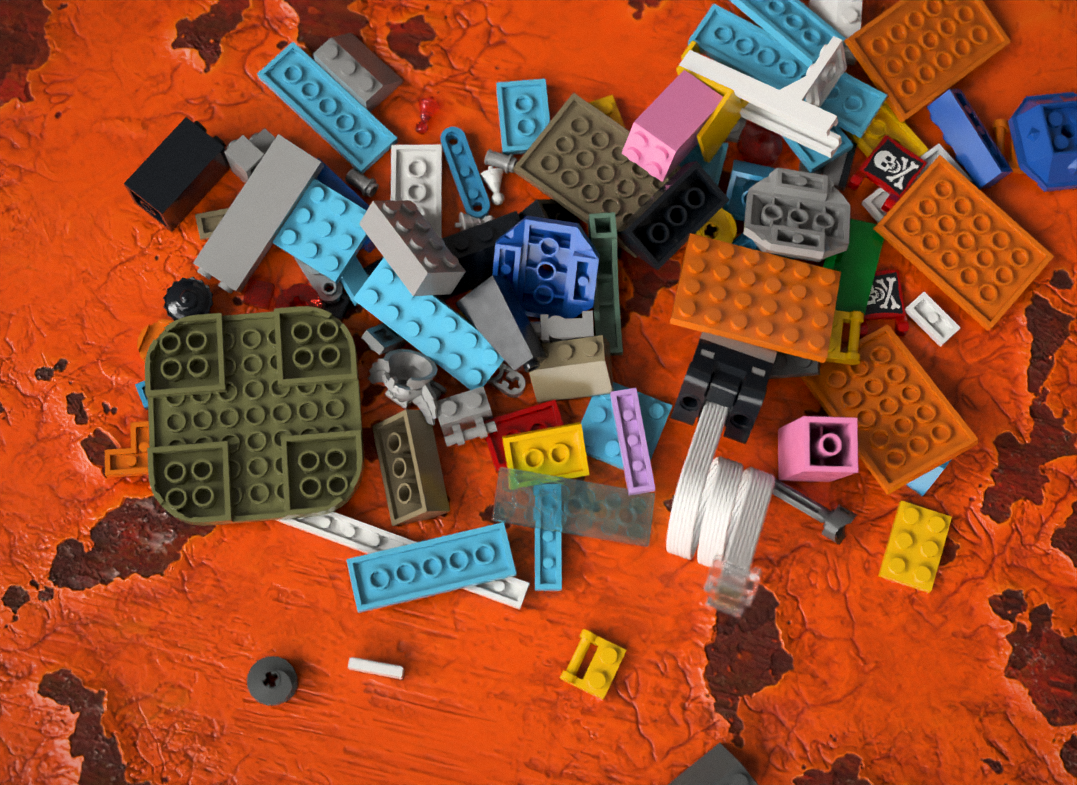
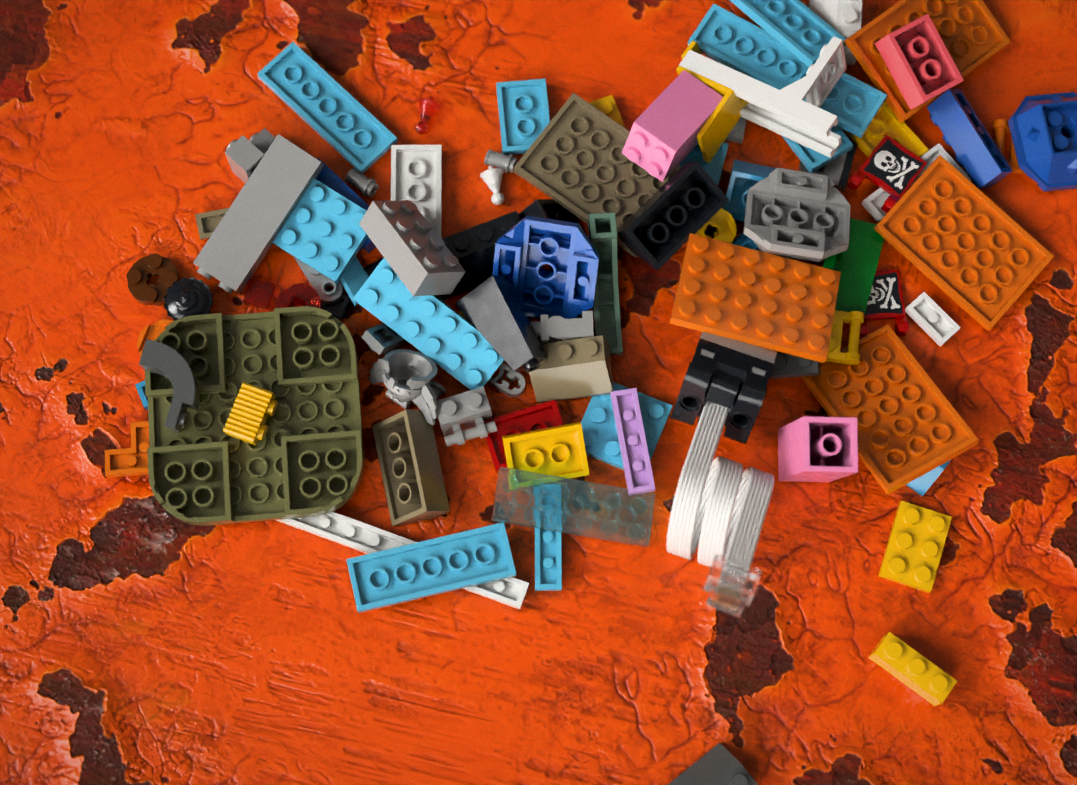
black brick [124,117,230,232] -> none
dark grey piece [247,656,298,706] -> none
light grey slope [313,33,403,112] -> none
white tile [348,657,405,680] -> none
dark azure plate [440,127,490,219] -> none
white piece [455,212,495,232] -> none
yellow plate [560,629,626,700] -> none
clear red piece [737,122,783,167] -> none
dark grey piece [772,477,857,545] -> none
none -> reddish brown plate [126,253,180,306]
none -> dark grey arch [139,339,200,433]
none -> yellow brick [223,382,278,445]
none -> yellow brick [868,632,957,706]
none -> coral brick [875,14,964,110]

